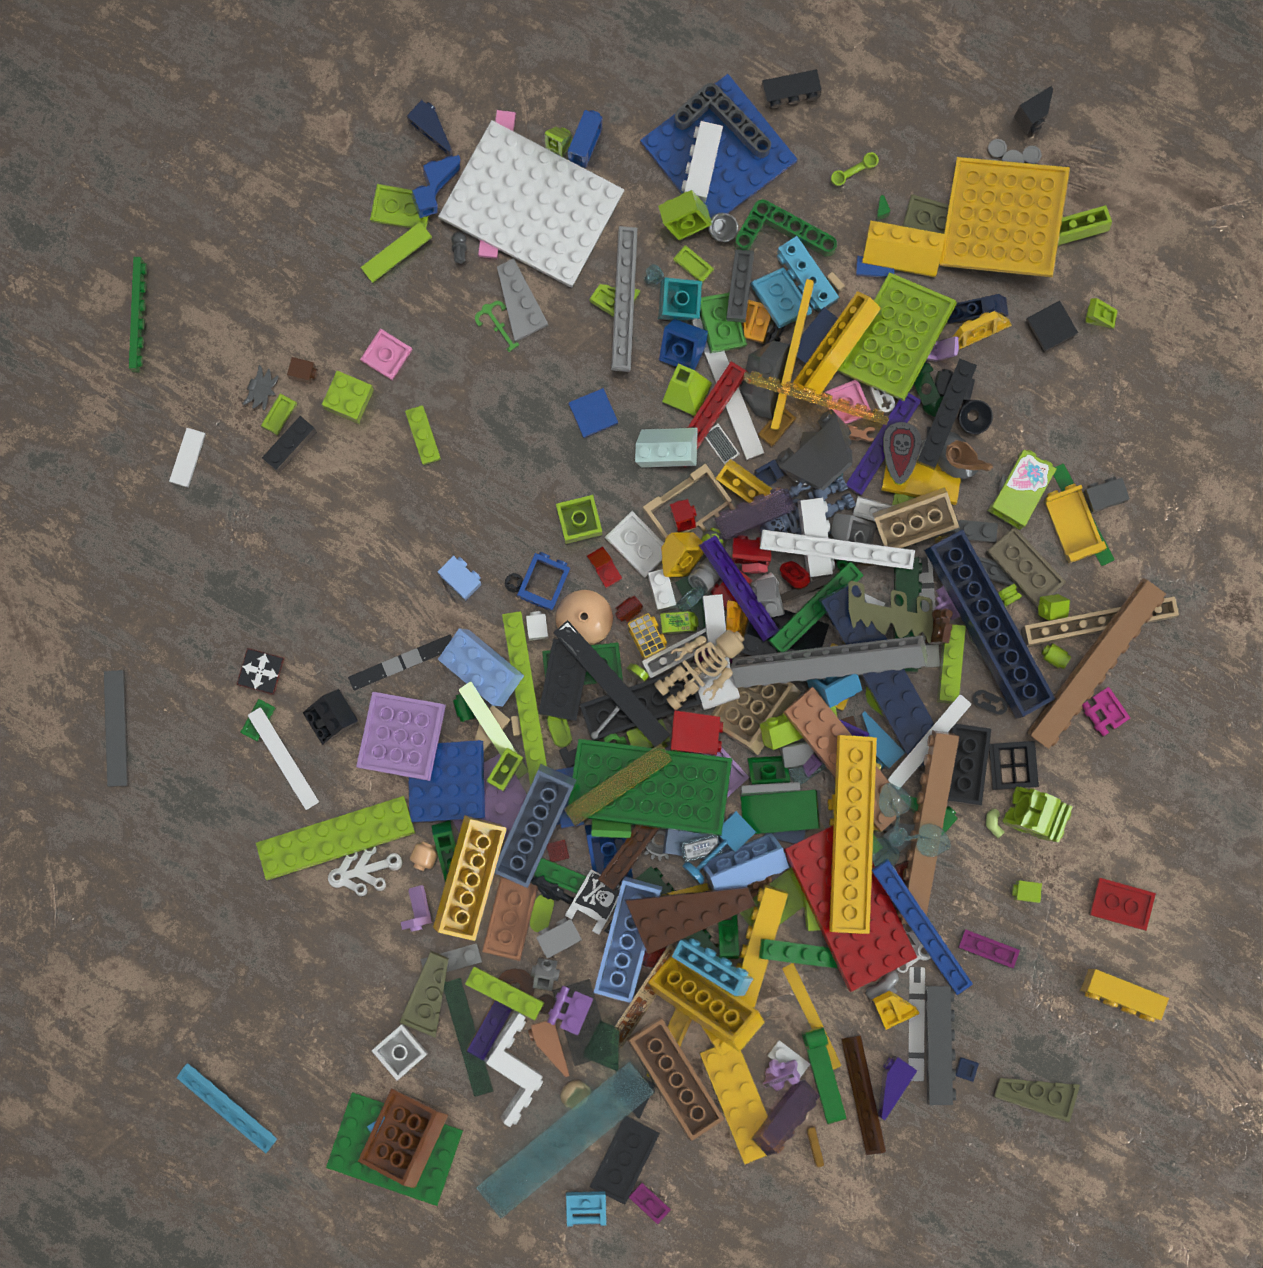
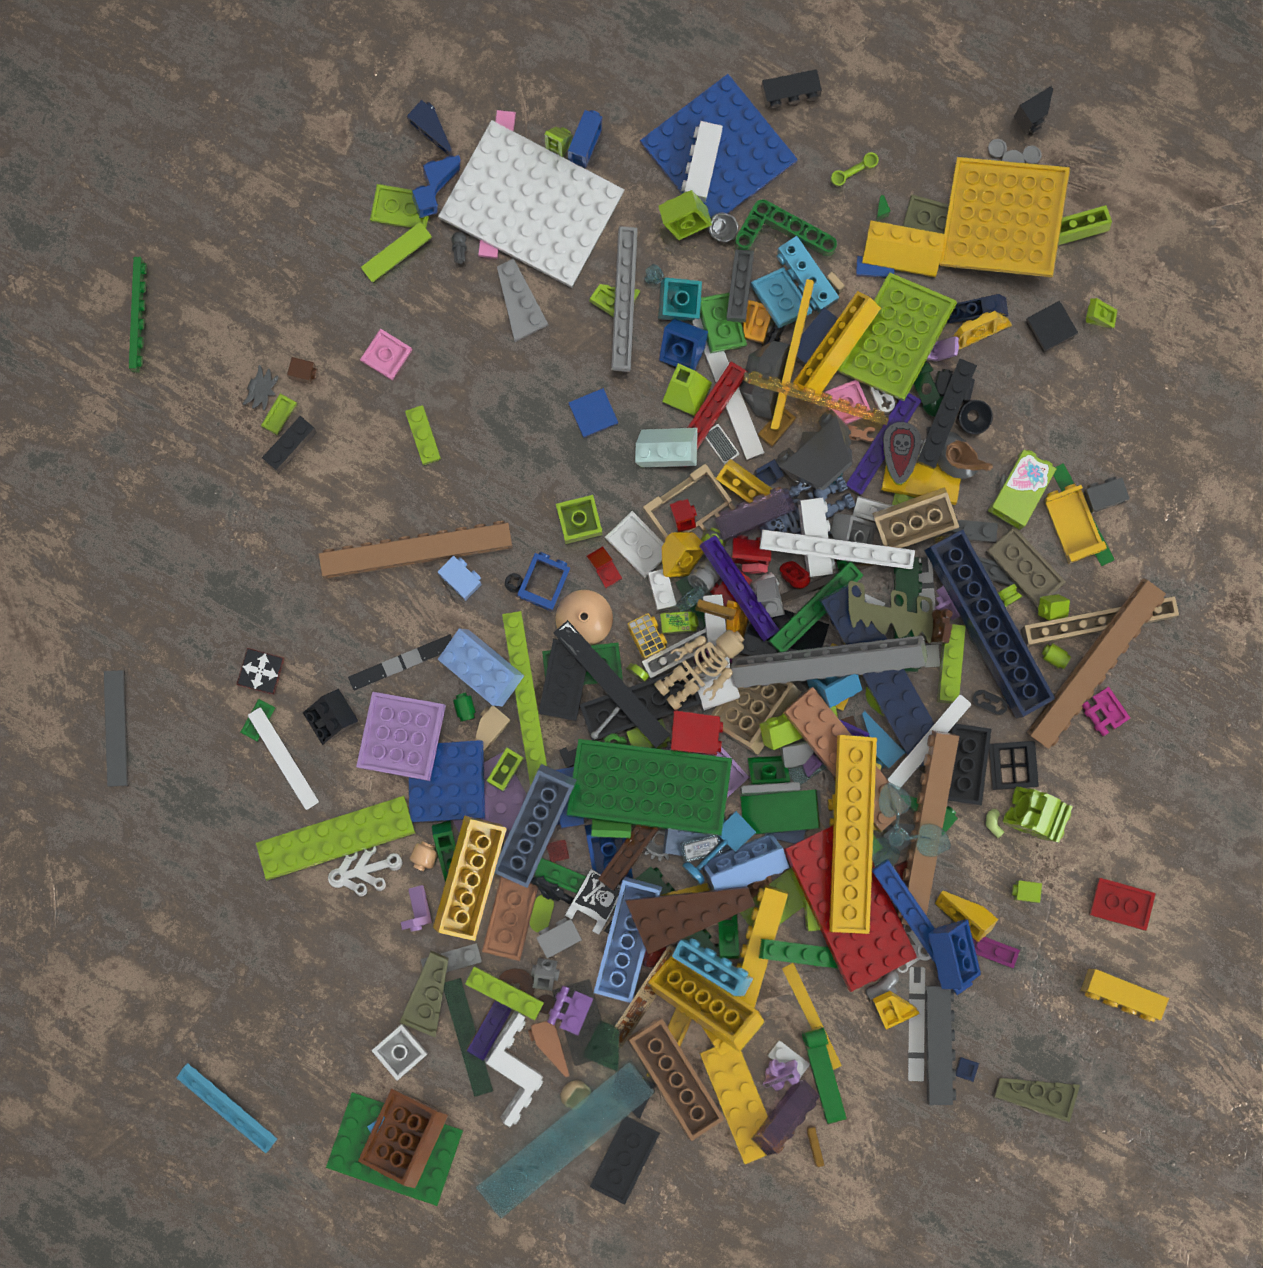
white tile [169,428,206,488] -> none
lime brick [322,371,374,424] -> none
yellowish green sticker [459,682,528,779] -> none
bright green piece [475,301,519,352] -> none
tan tile [511,716,521,737] -> none
white brick [526,611,548,641] -> none
lime tile [547,716,572,748] -> none
clear yellow plate [564,744,672,826] -> none
medium azure plate [566,1191,606,1227] -> none
clear red brick [614,595,643,623] -> none
magenta plate [629,1182,671,1224] -> none
lime tile [673,245,714,283] -> none
dark grey beam [674,83,771,158] -> none
reddish brown plate [841,1035,886,1155] -> none
dark purple slope [878,1056,918,1120] -> none
none -> medium nougat brick [319,521,513,579]
none -> pearl gold tile [696,599,736,620]
none -> blue slope [929,919,981,989]
none -> yellow slope [935,891,998,942]

